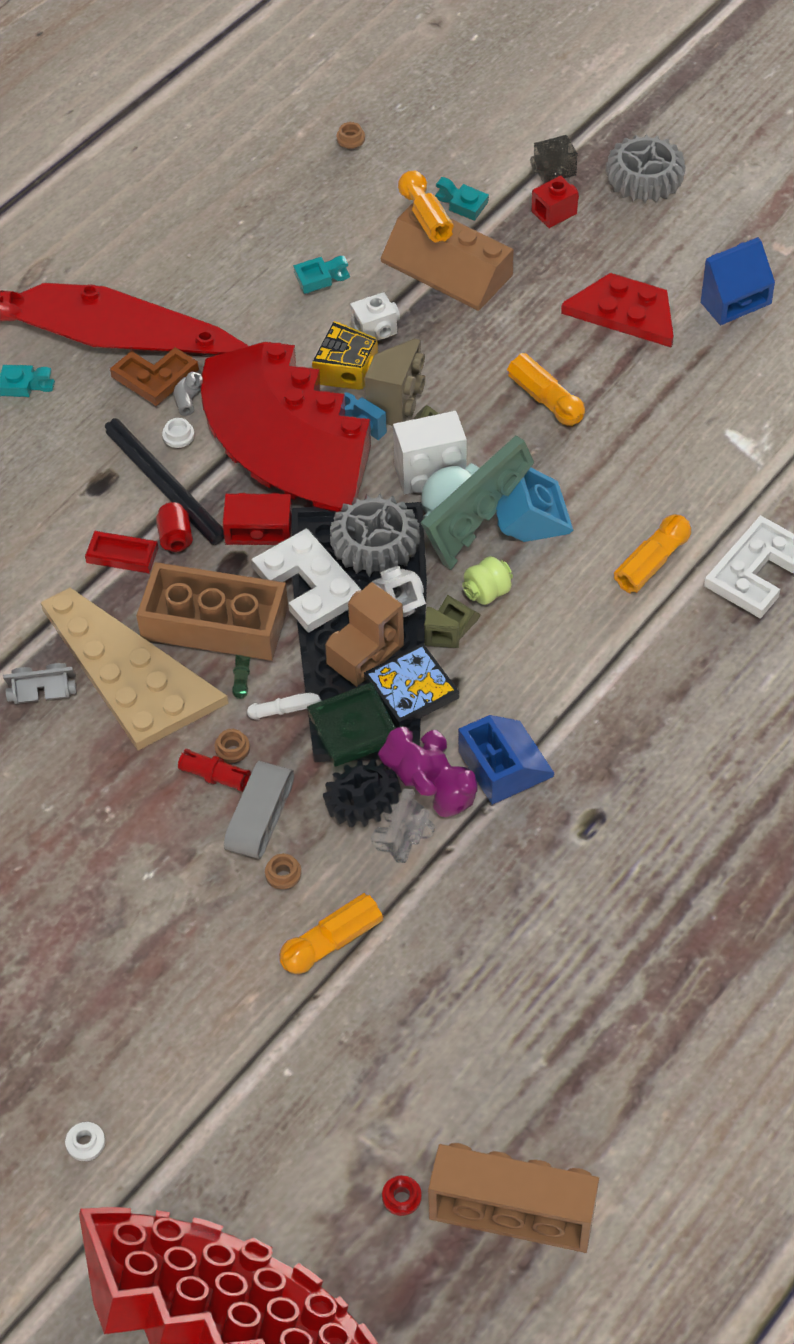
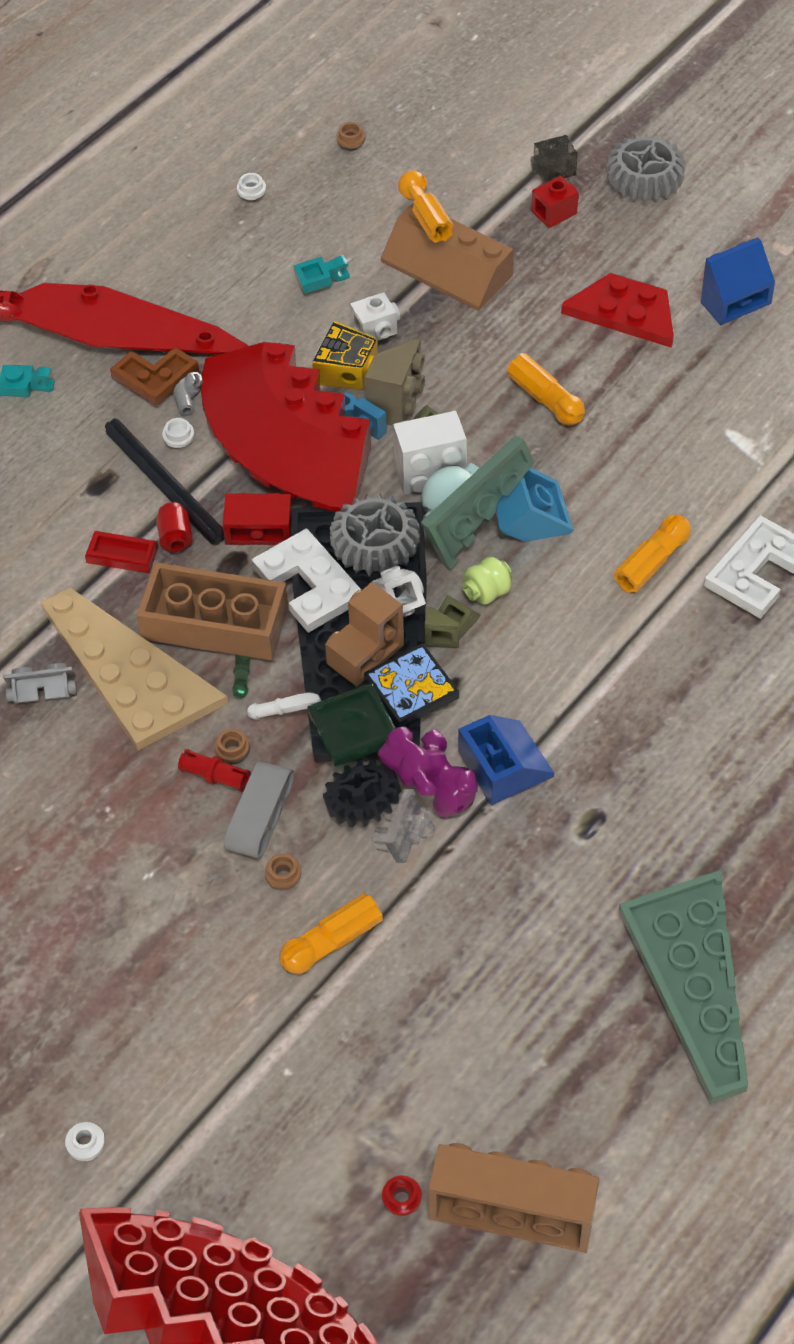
teal plate [435,177,489,221] -> none
none -> white plate [237,173,266,200]
none -> sand green wing [619,870,748,1104]

